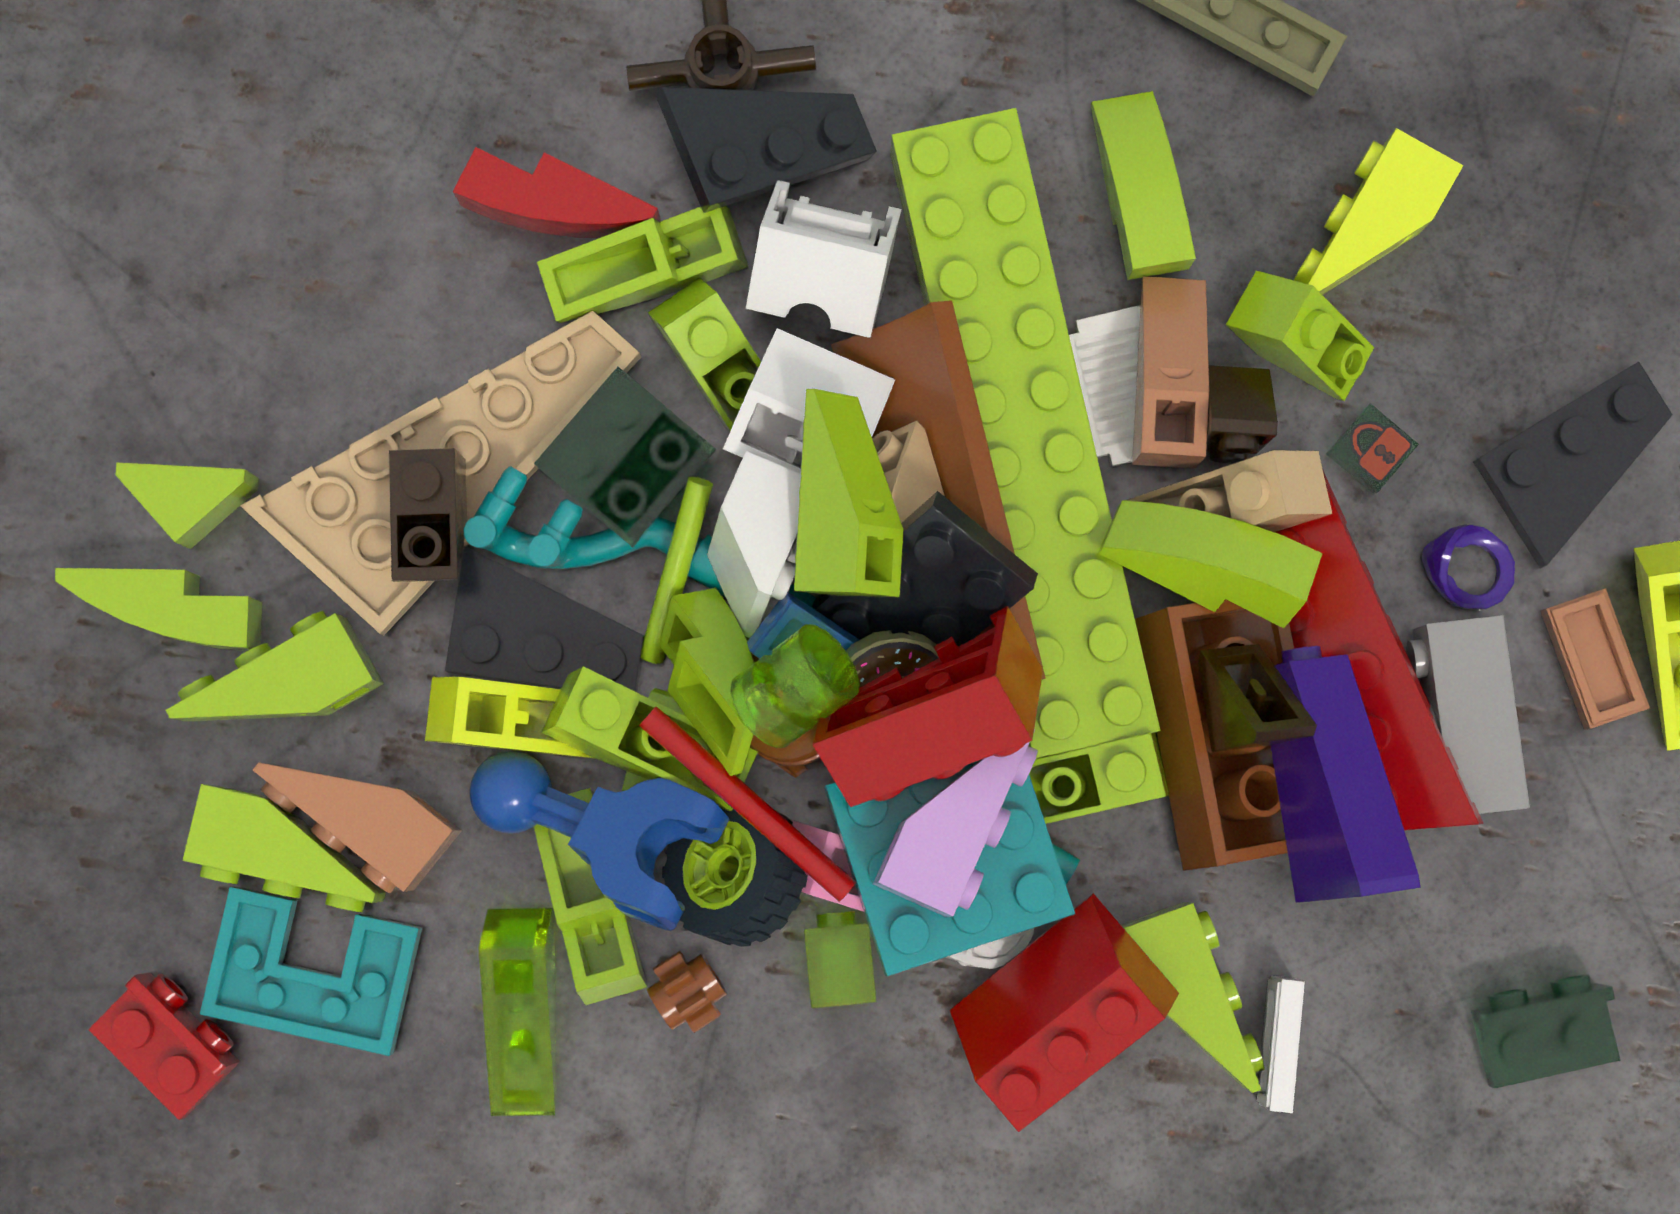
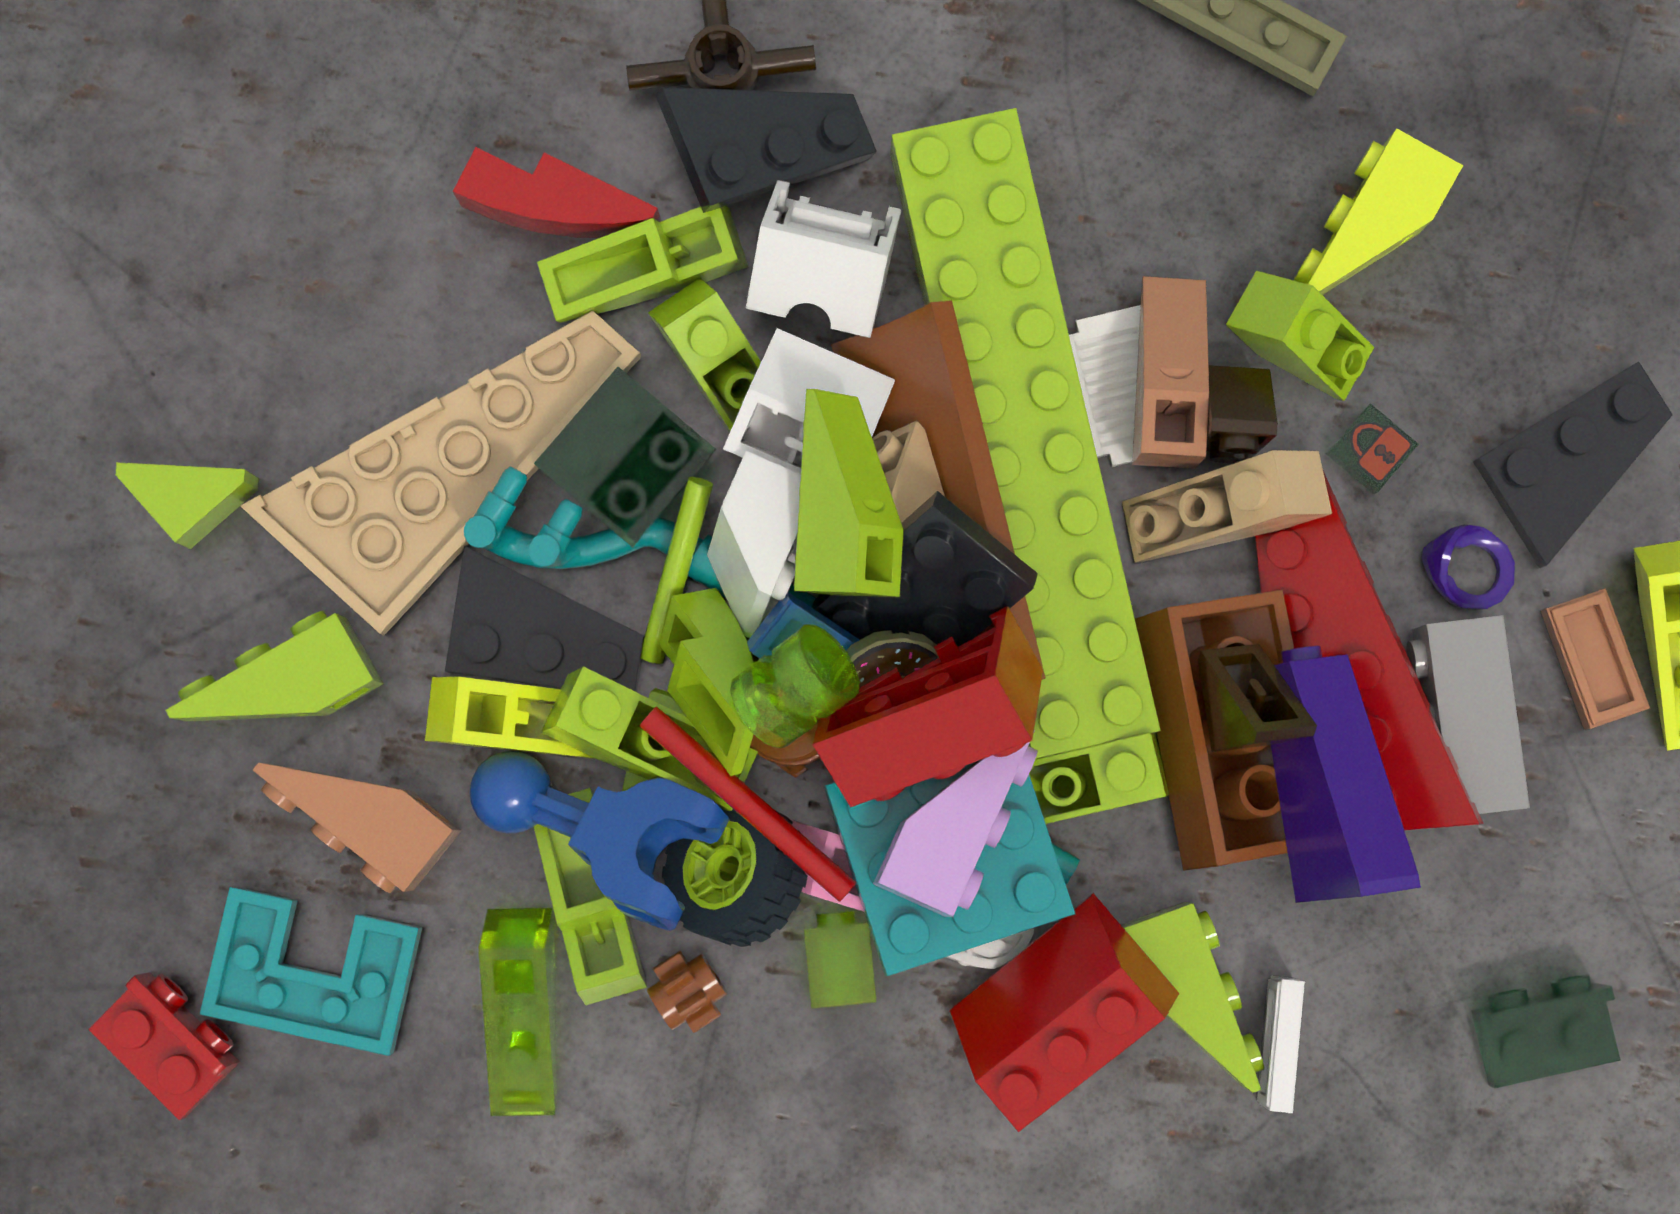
lime slope [55,568,262,651] -> none
lime slope [182,784,386,912] -> none
dark brown slope [389,448,467,582] -> none
lime slope [1091,91,1196,280] -> none
lime slope [1099,500,1323,628] -> none

